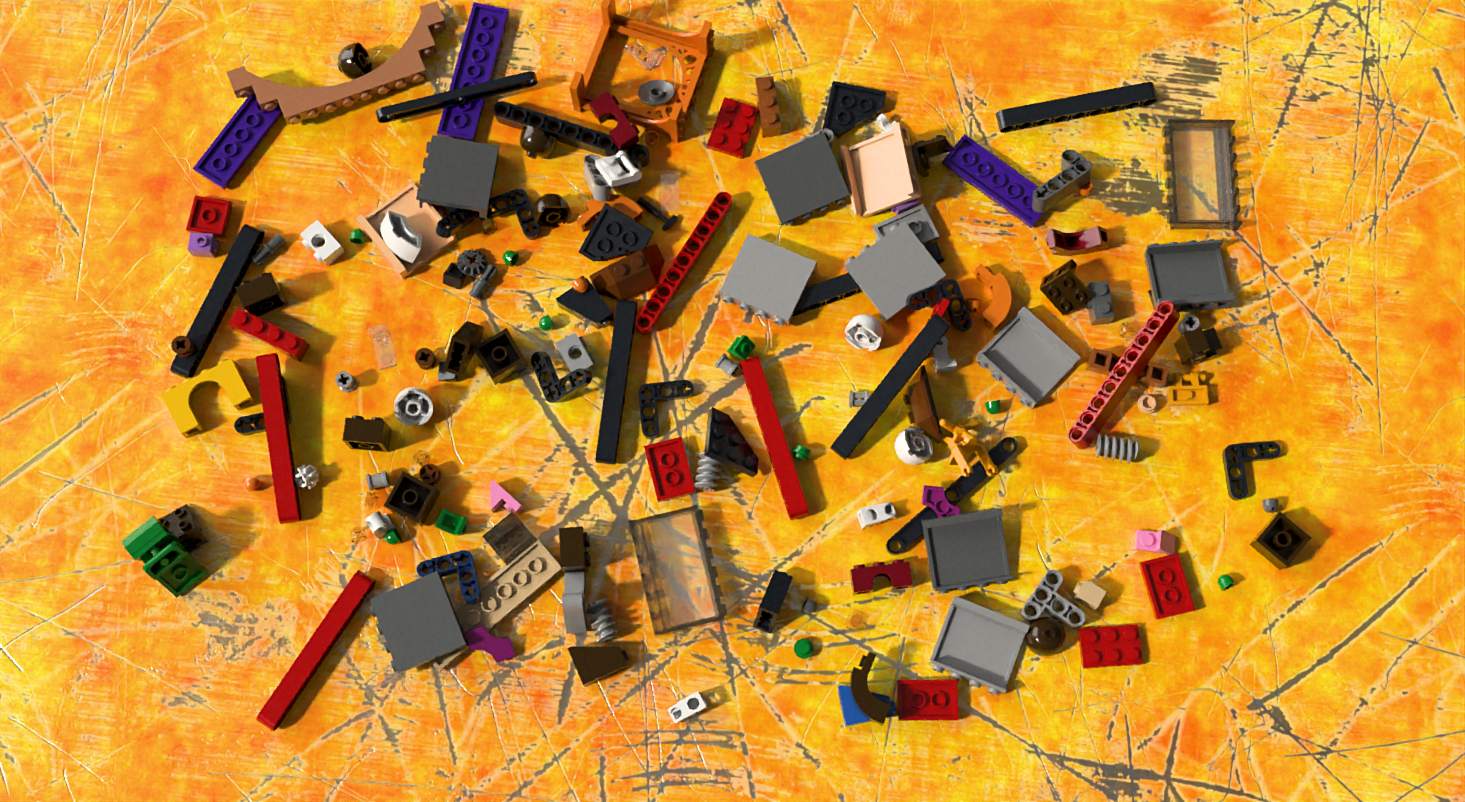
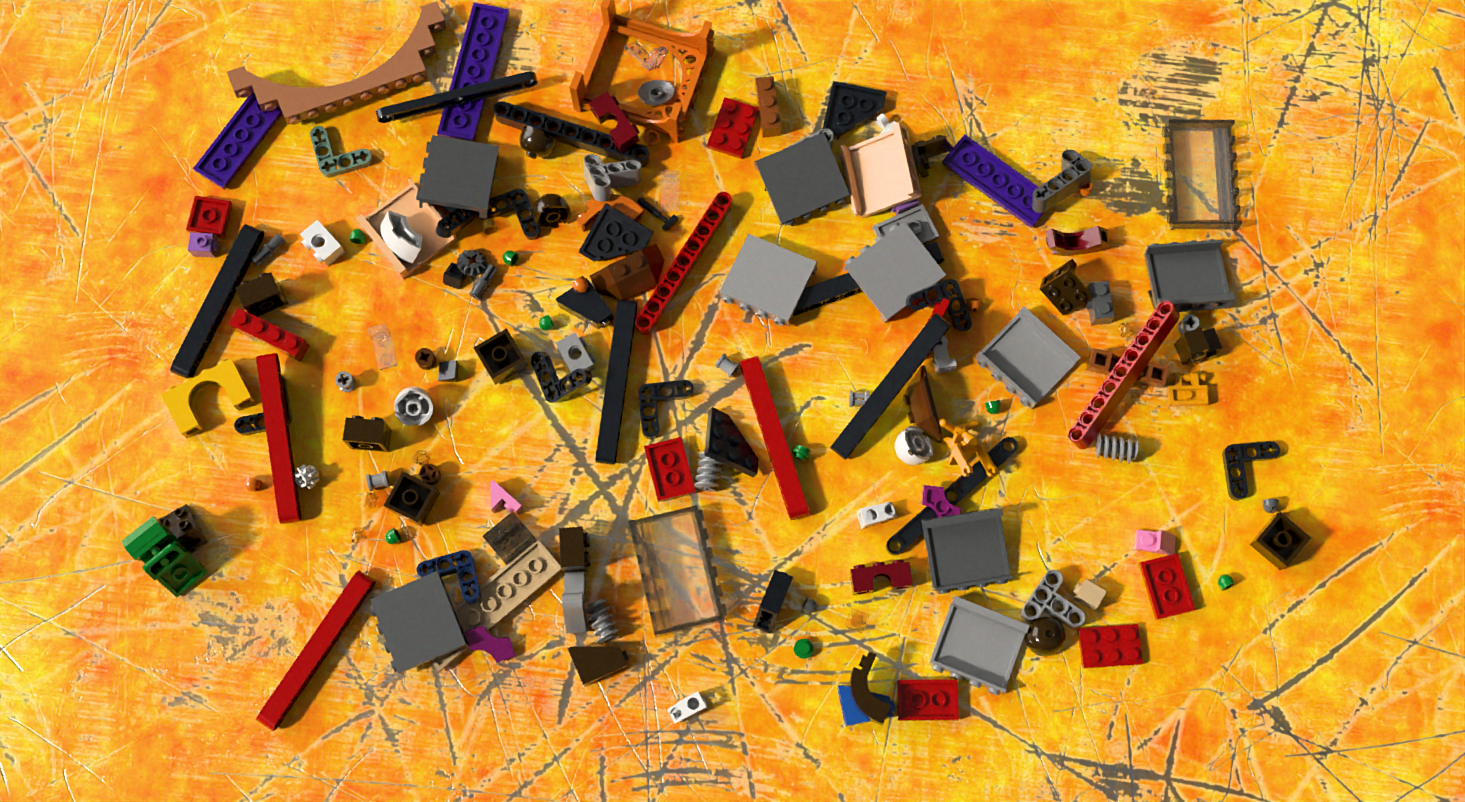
reddish brown wheel [171,335,195,358] -> none
dark brown cylinder [337,42,372,80] -> none
white leg [365,511,395,539] -> none
green bracket [434,509,468,536] -> none
dark brown slope [444,321,484,377] -> none
white plate [595,150,642,187] -> none
green bracket [727,335,755,361] -> none
white cylinder [844,314,883,351] -> none
orange arch [973,264,1011,333] -> none
black beam [995,82,1158,133] -> none
light nougat plate [1137,395,1157,414] -> none
none -> sand green beam [310,126,373,178]

